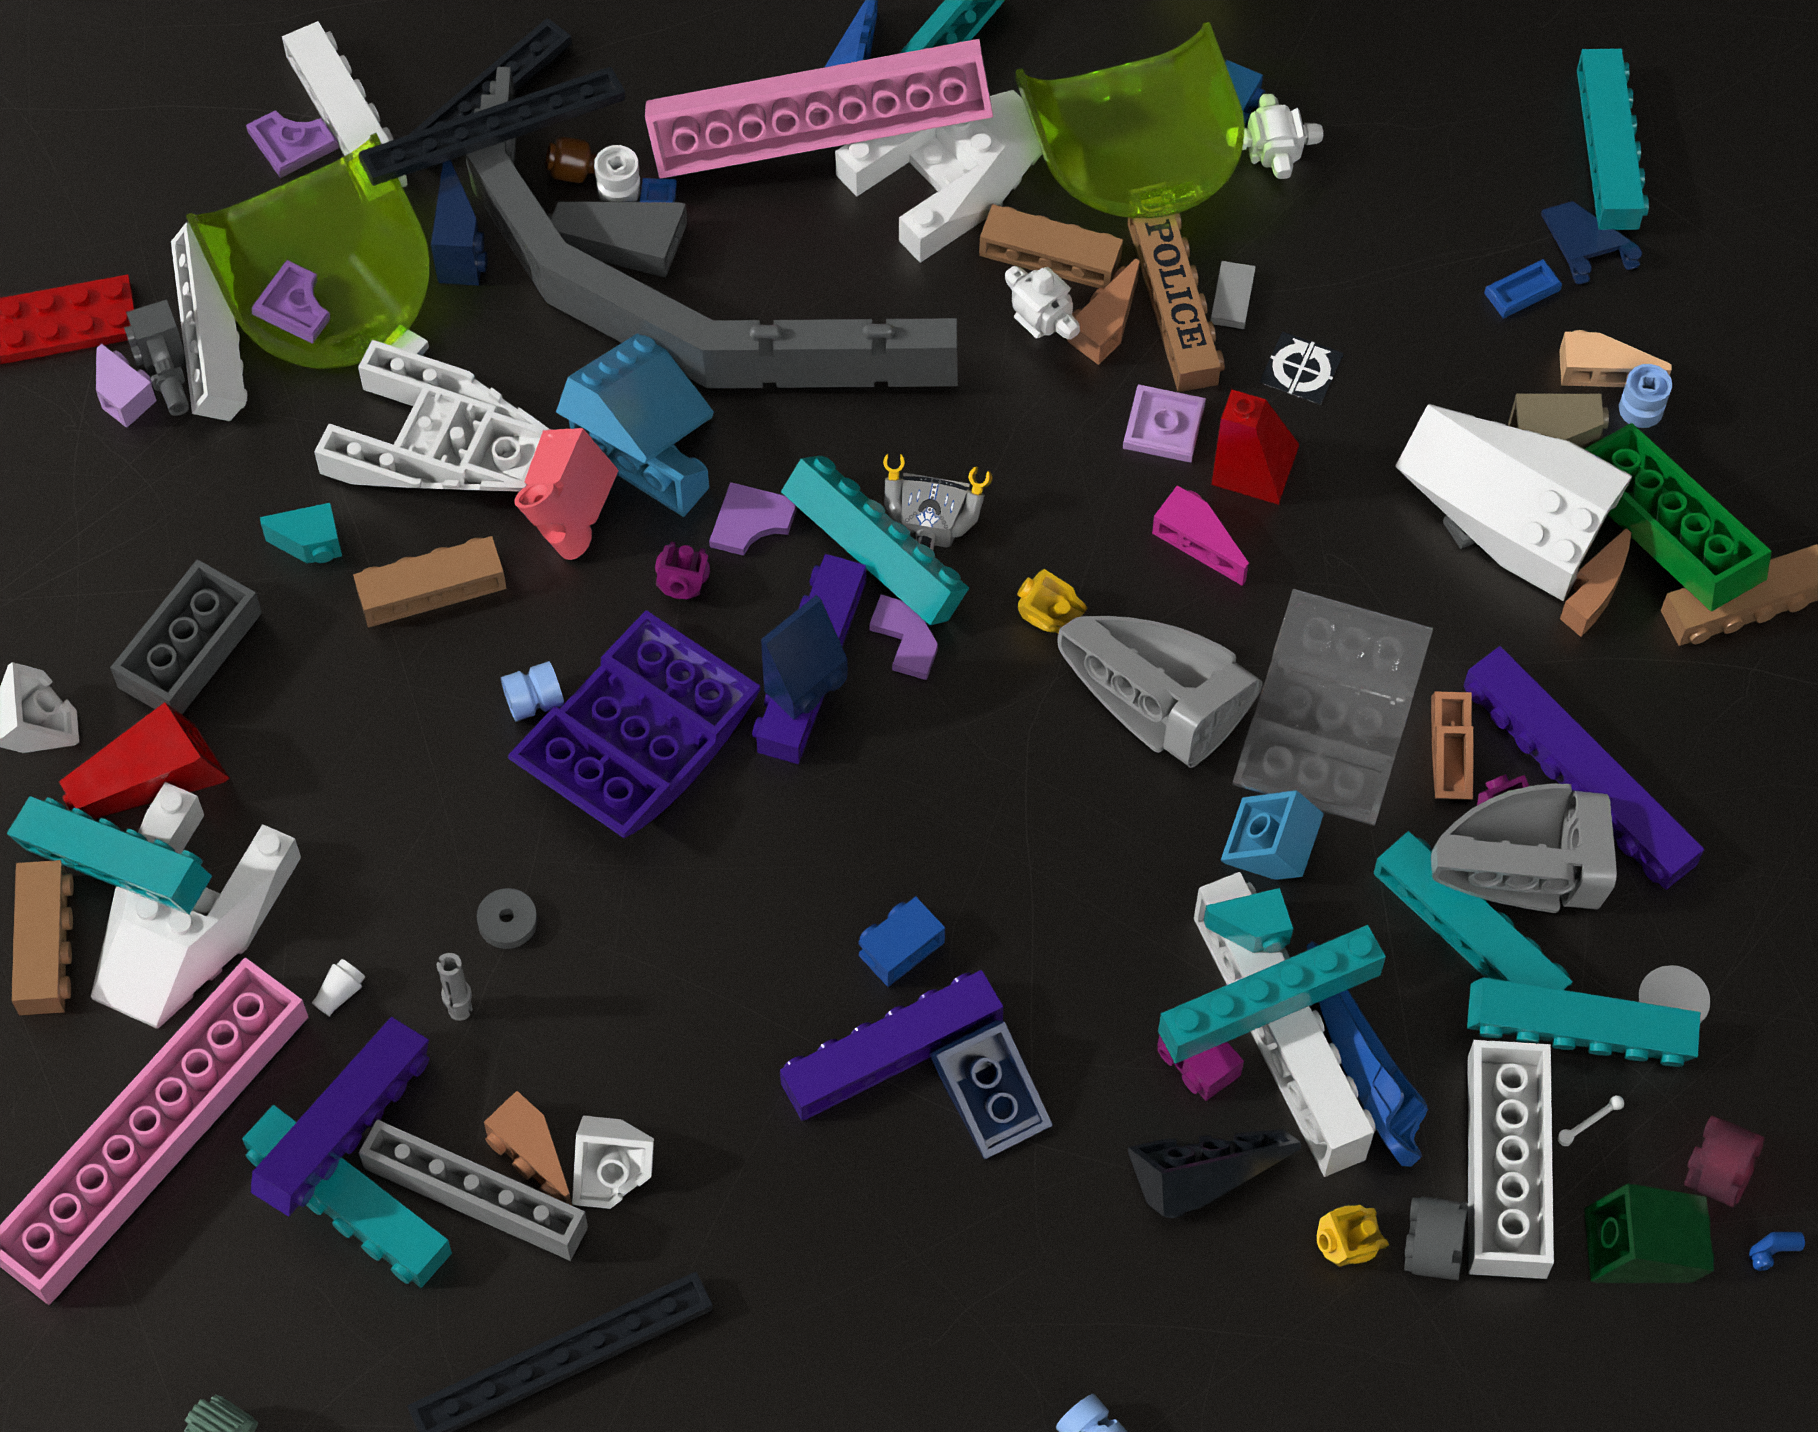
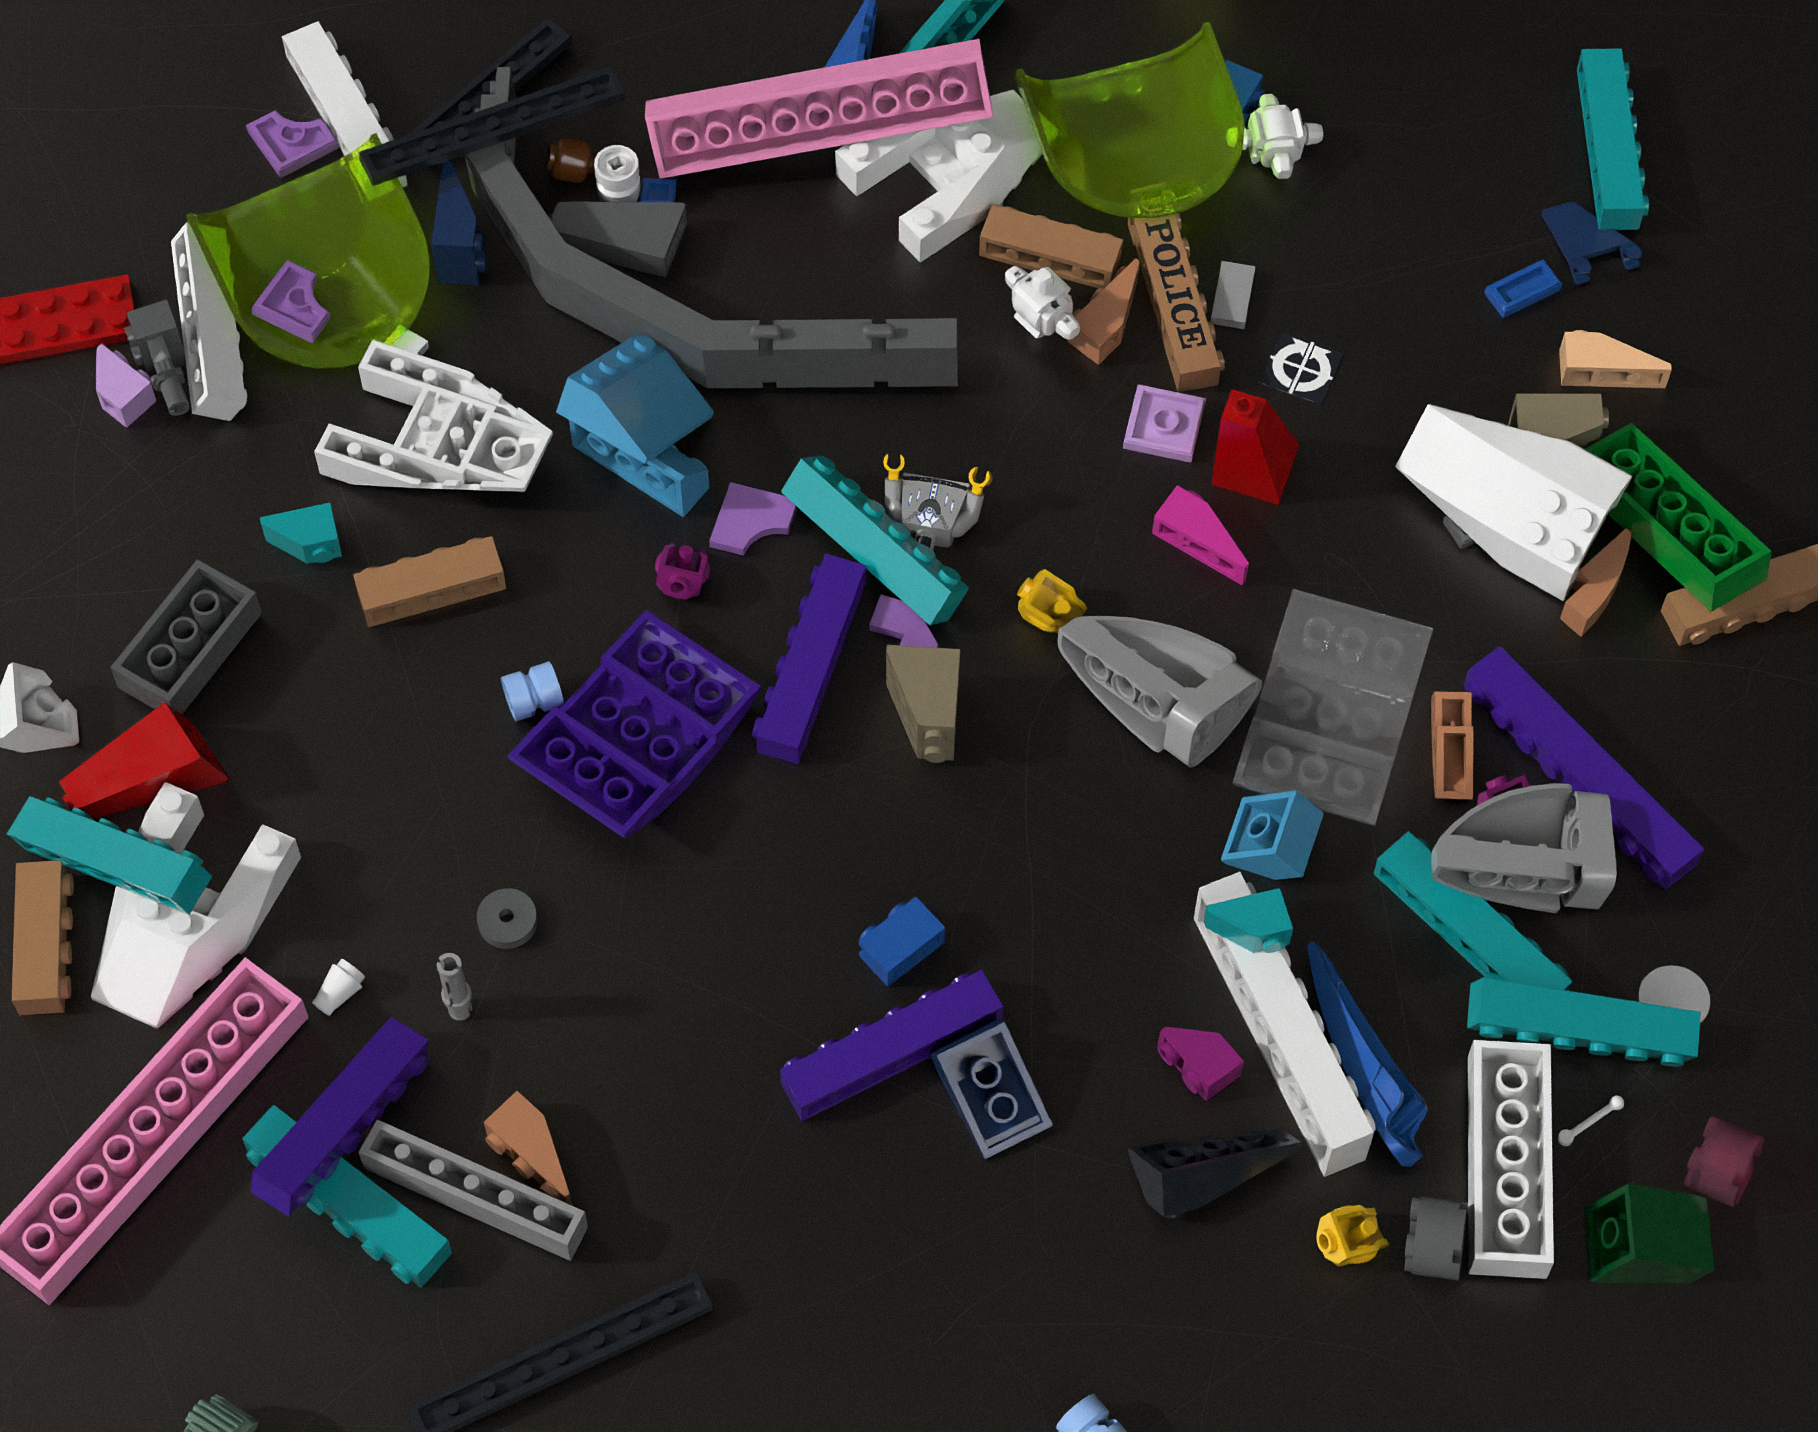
coral piece [514,428,619,560] -> none
white slope [572,1116,654,1209] -> none
dark blue slope [761,595,848,720] -> none
teal brick [1158,925,1386,1064] -> none
light blue wheel [1619,364,1672,428] -> none
blue arm [1749,1232,1805,1271] -> none
none -> dark tan slope [886,645,960,763]

